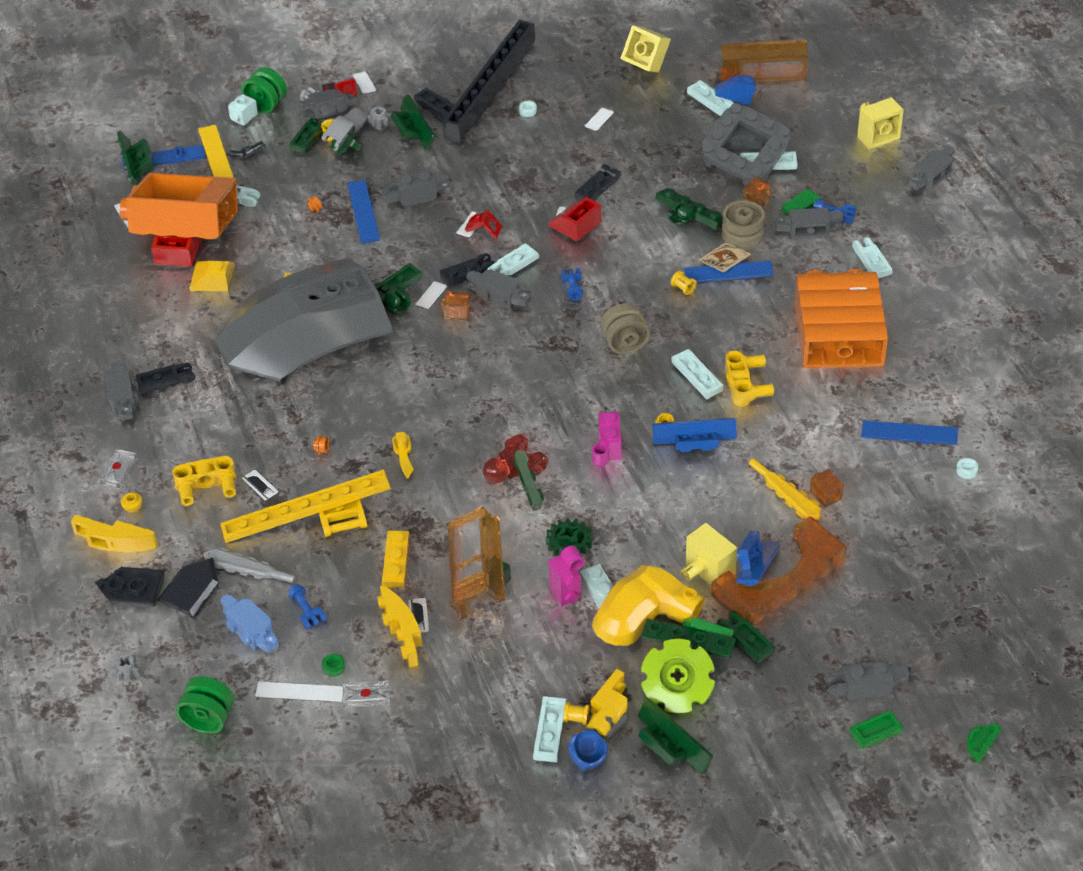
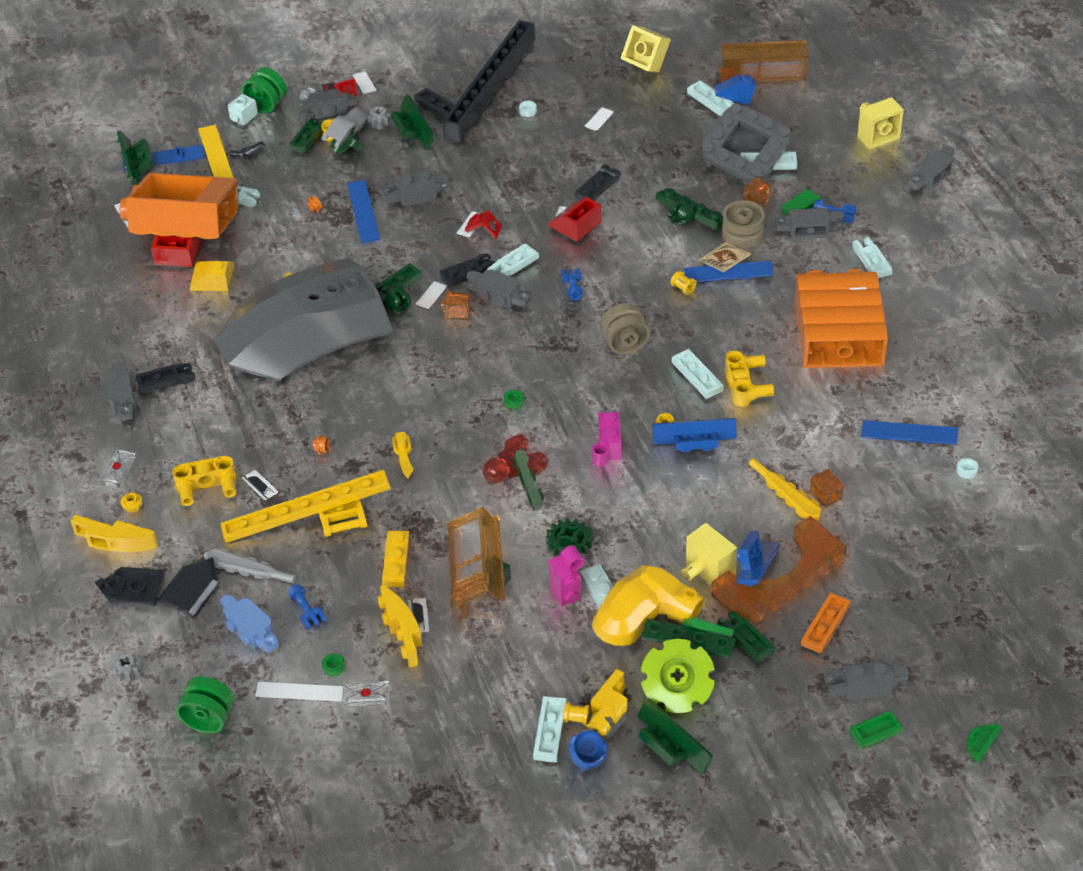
none -> green tile [503,390,524,409]
none -> orange plate [801,592,851,654]

